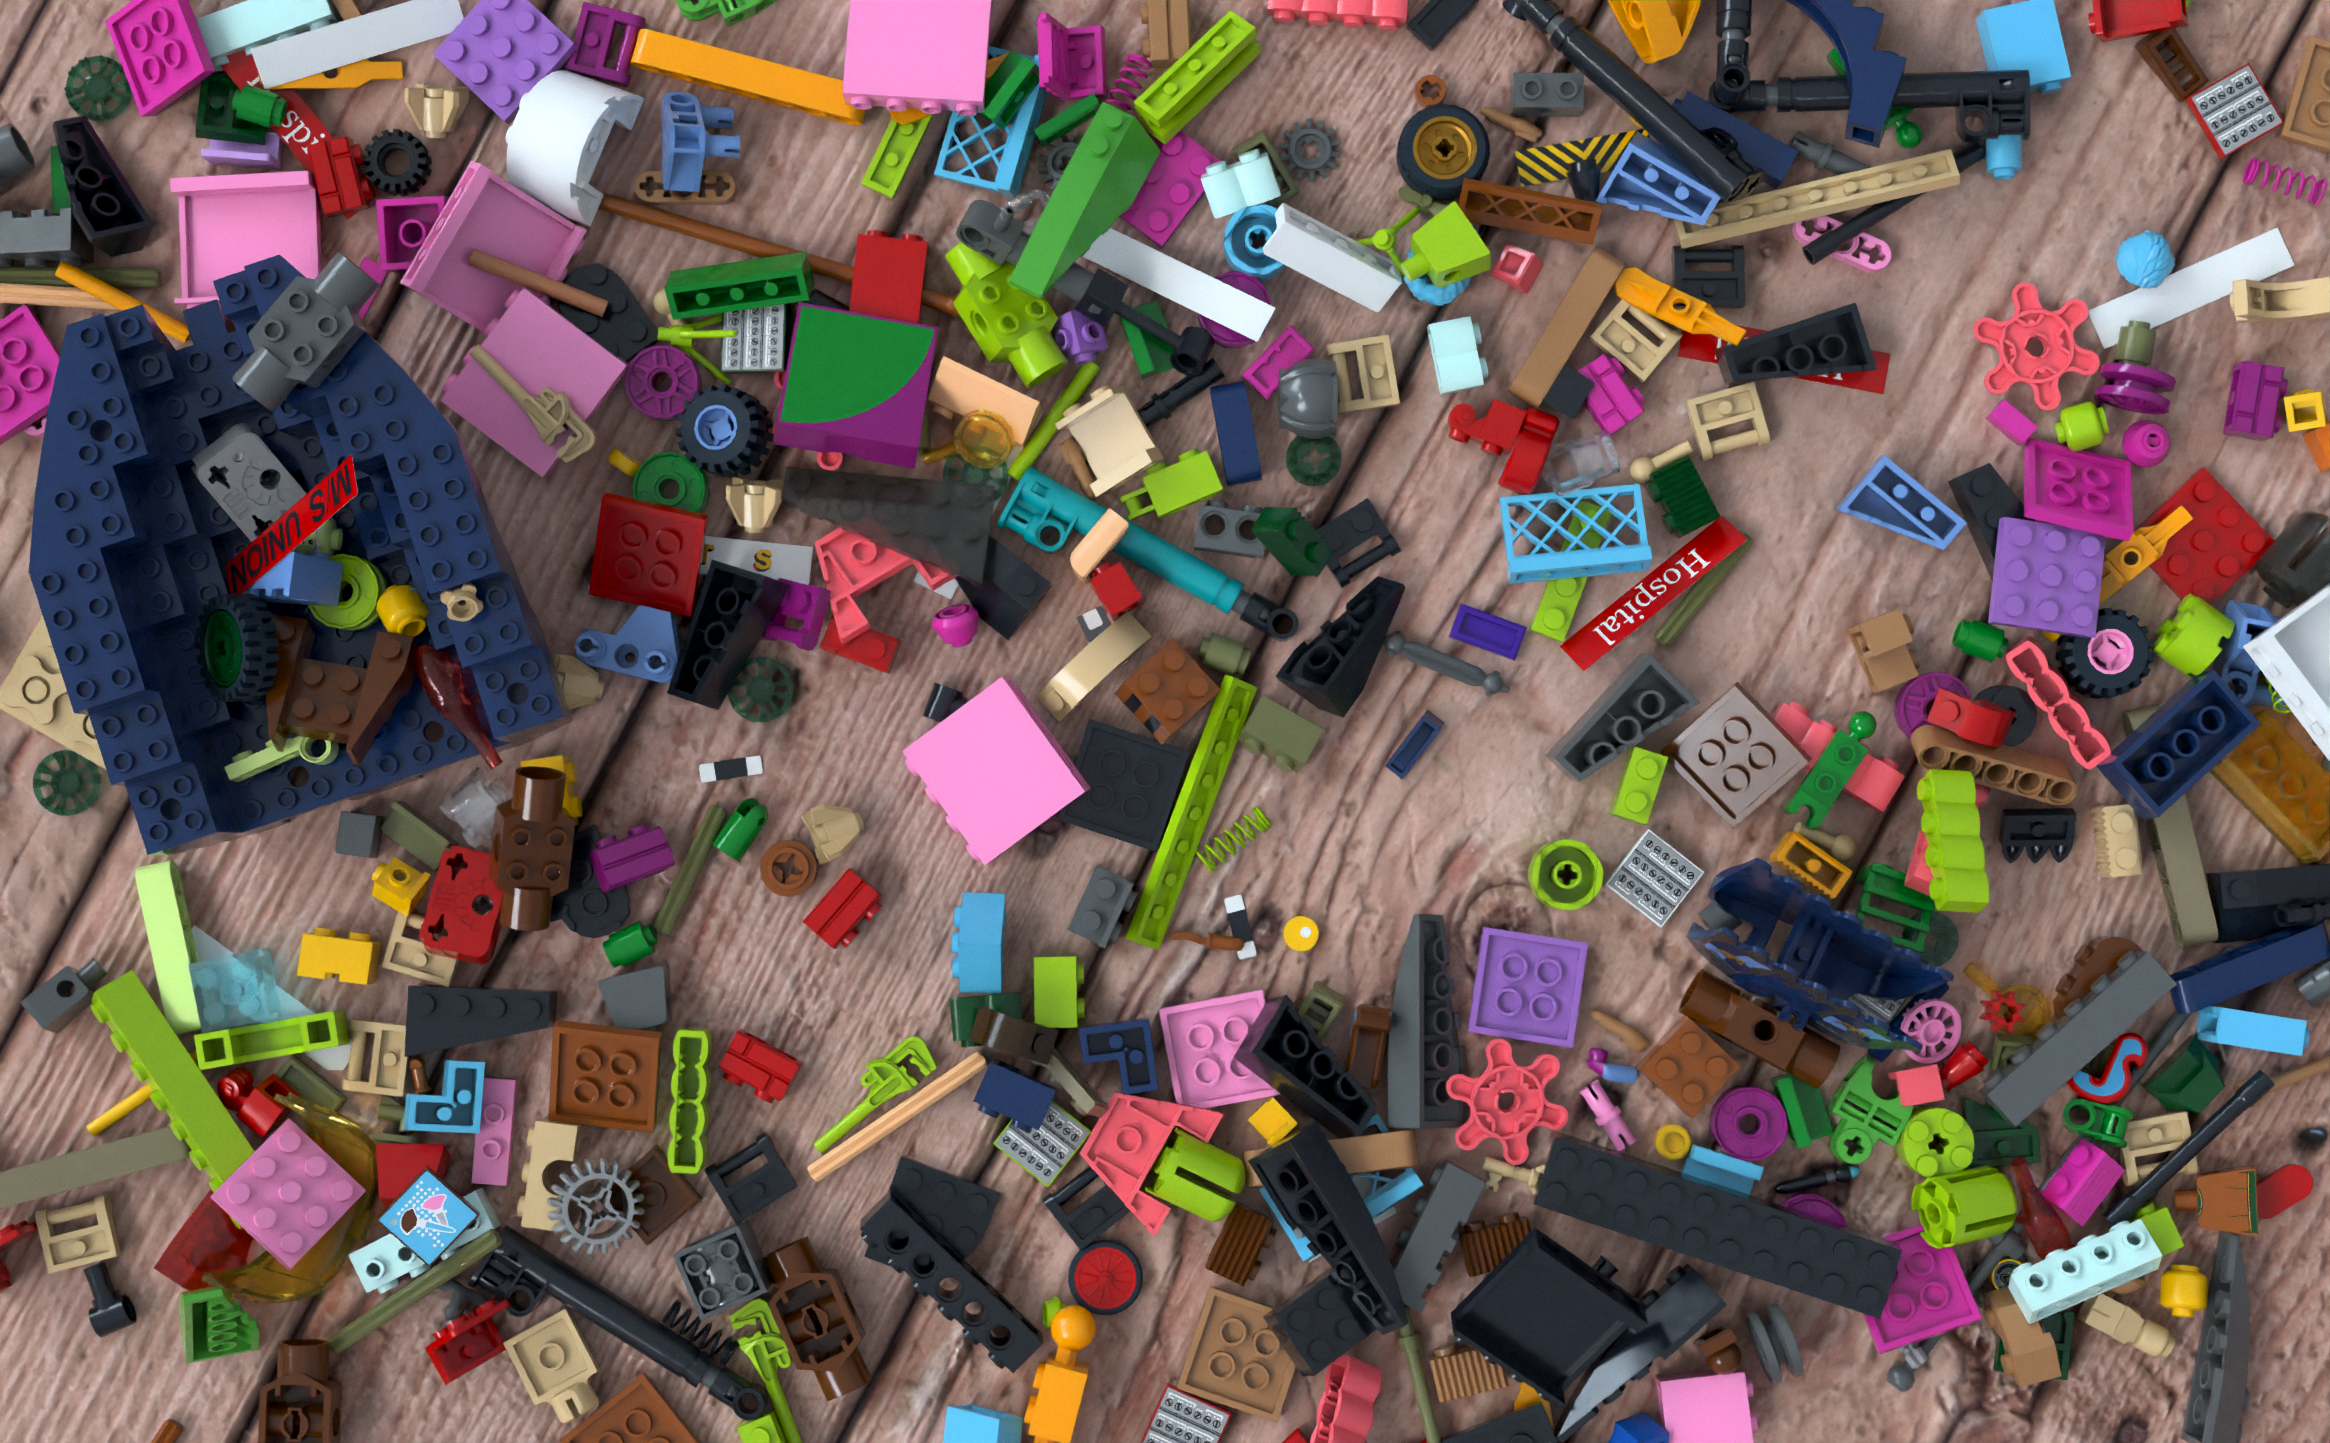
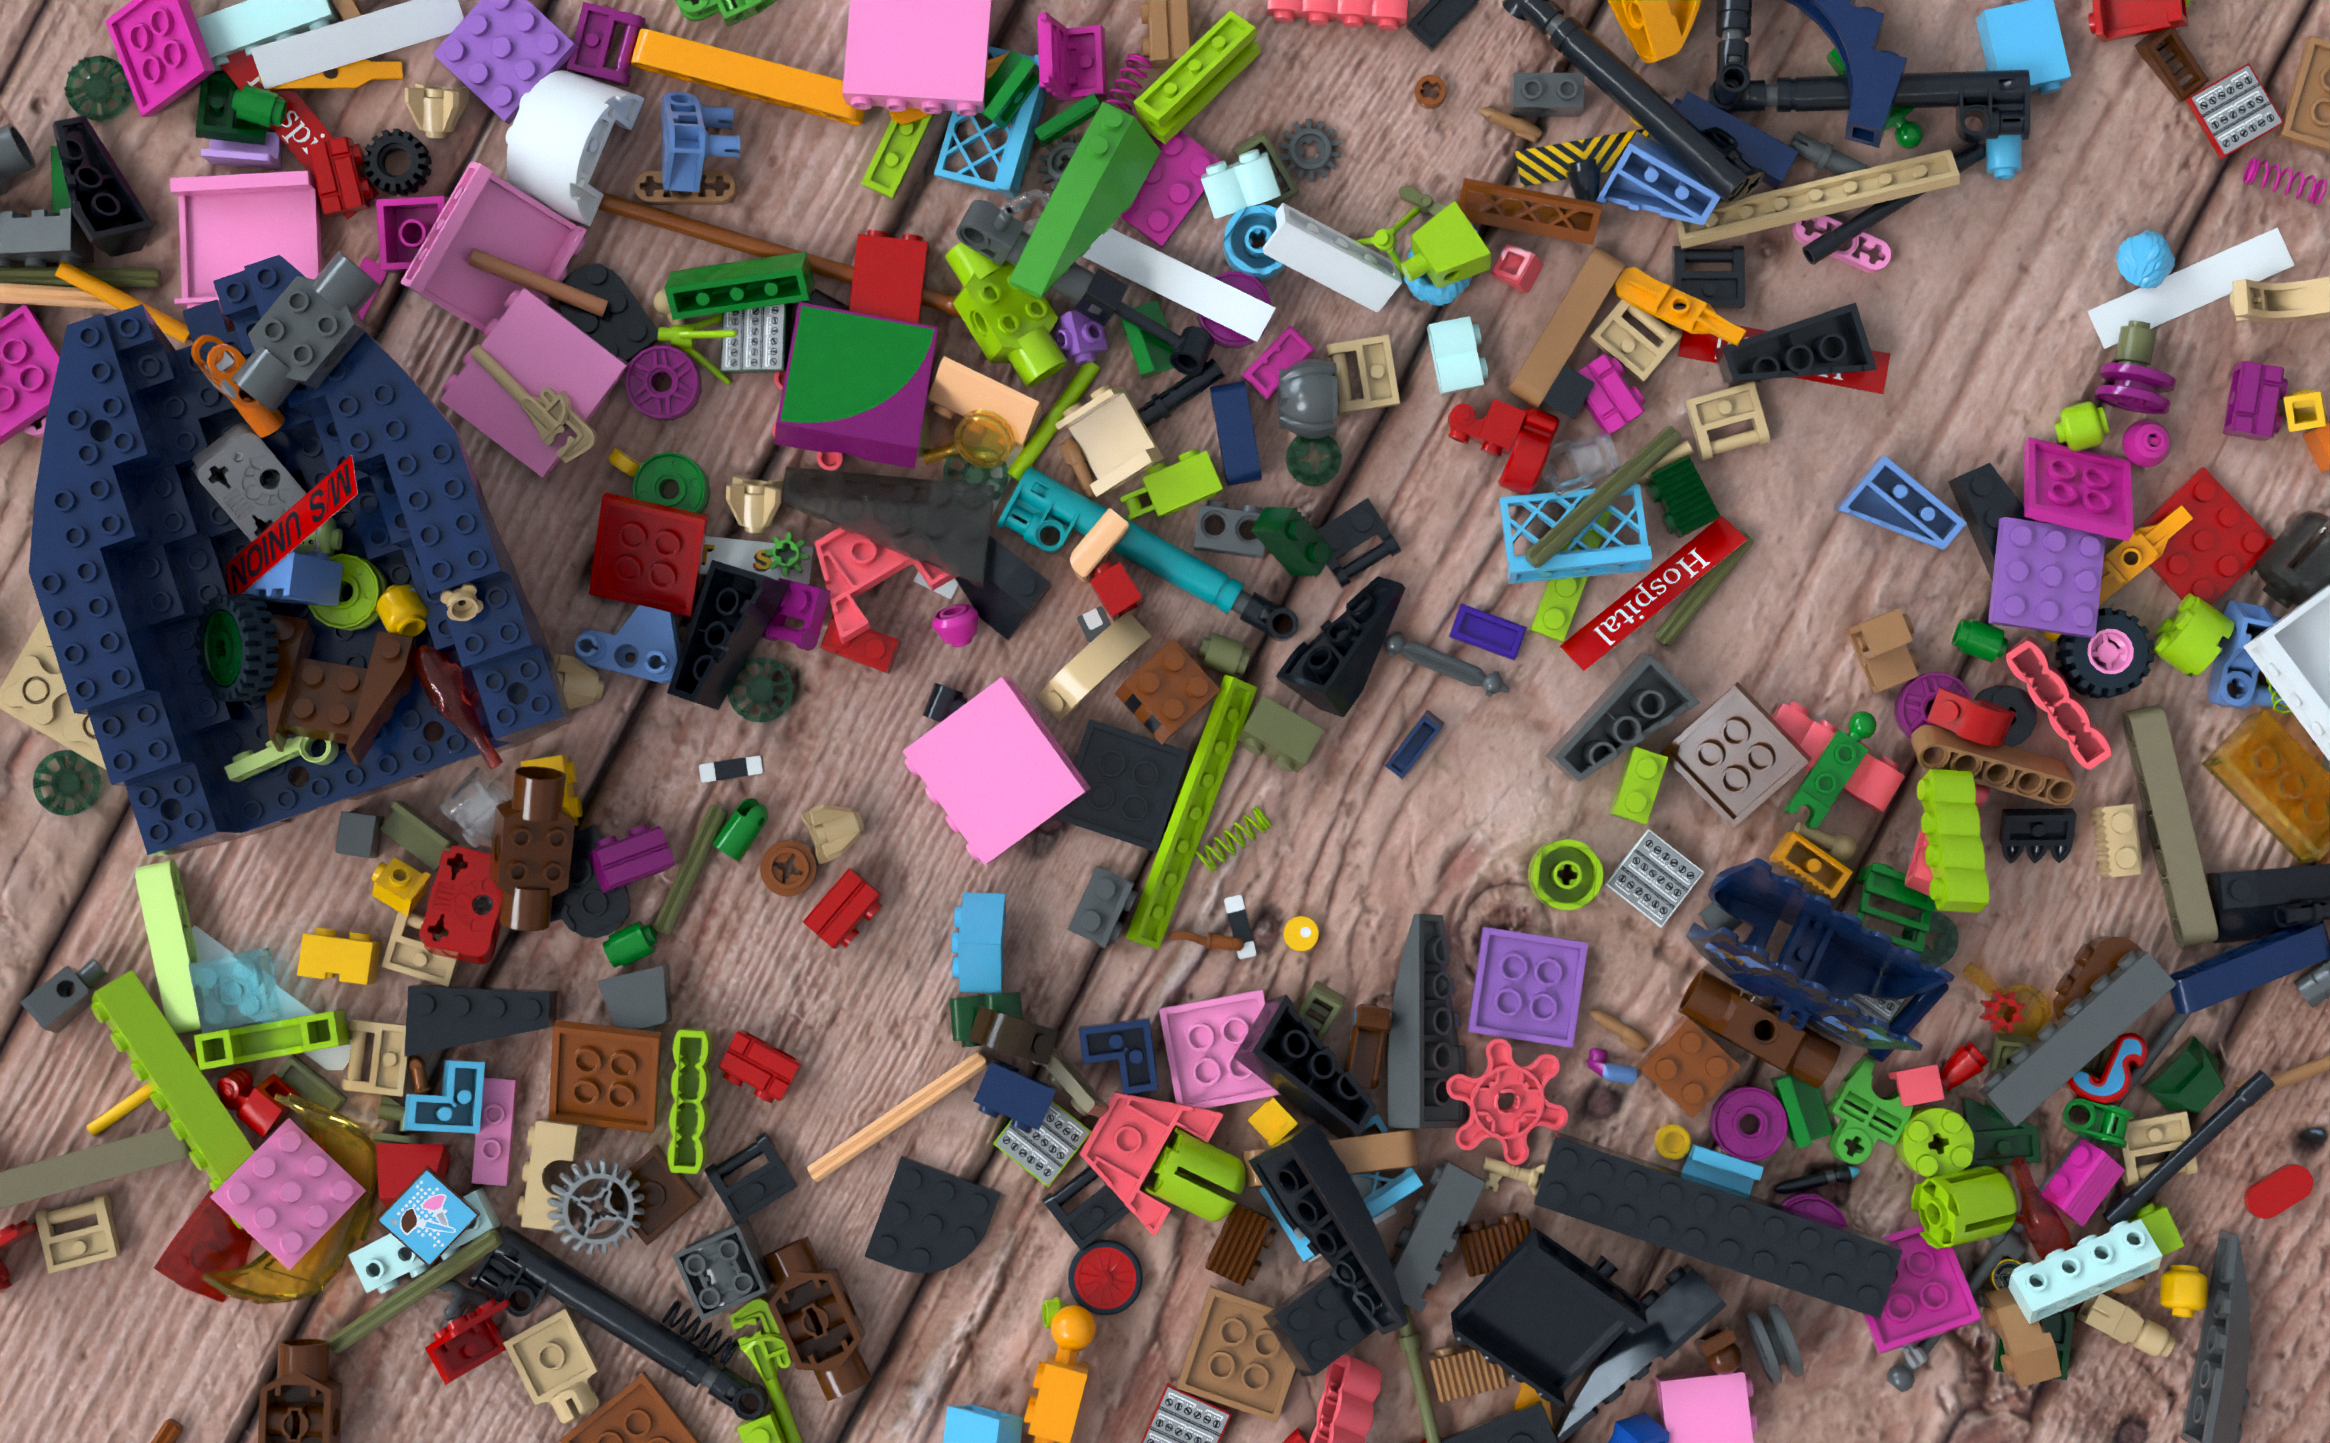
black pin [83,1262,137,1337] -> none
bright green wedge [179,1285,260,1364] -> none
black wheel [676,384,774,478] -> none
lime piece [813,1036,938,1154] -> none
black brick [860,1190,1043,1373] -> none
lime brick [1034,956,1085,1028] -> none
wheel [1396,104,1490,200] -> none
bright pink pin [1579,1080,1637,1152] -> none
bright pink wheel [1899,998,1962,1064] -> none
coral plate [1973,282,2100,411] -> none
dark pink piece [1985,399,2038,446] -> none
dark blue brick [2096,670,2261,819] -> none
dark orange torso [2175,1165,2259,1236] -> none
medium azure brick [2195,1006,2310,1056] -> none
none -> orange connector [191,334,285,438]
none -> bright green gear [765,532,810,577]
none -> olive axle [1525,426,1681,568]

